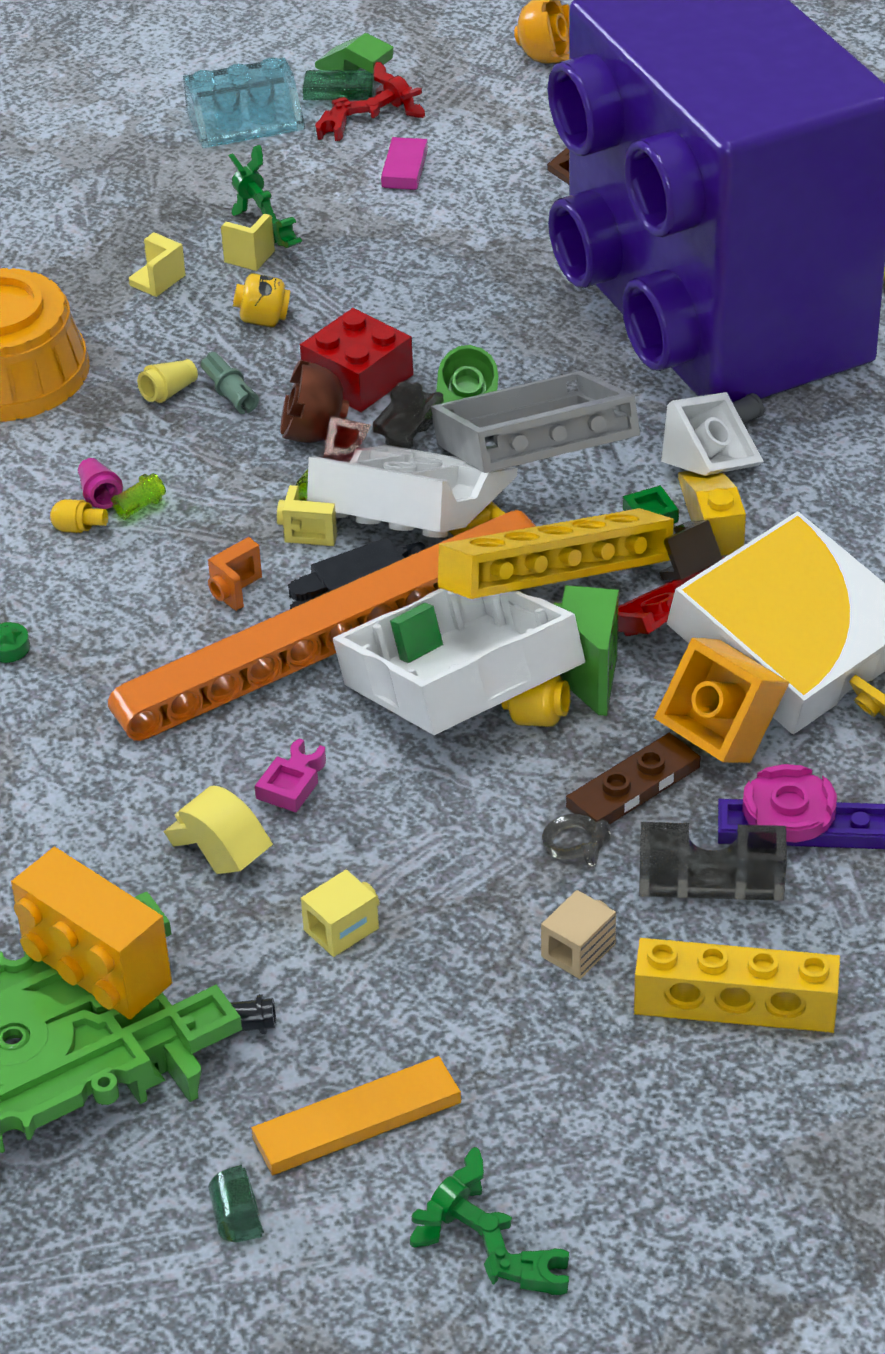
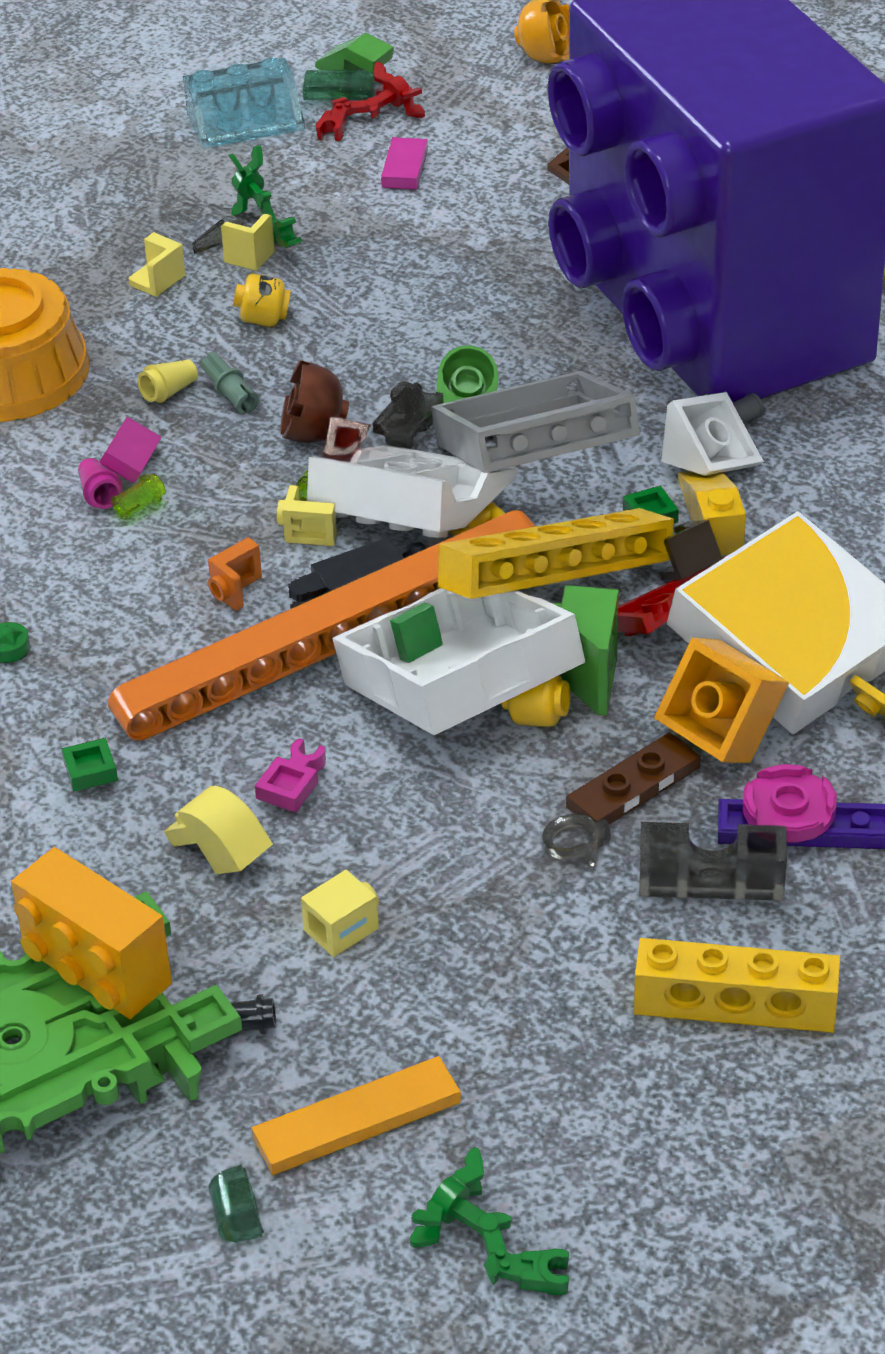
yellow cylinder [50,499,108,533] -> none
red brick [300,308,414,412] -> none
tan brick [541,890,616,979] -> none
none -> green plate [61,738,118,792]
none -> dark pink tile [99,416,162,484]
none -> clear smoke bar [192,218,246,254]

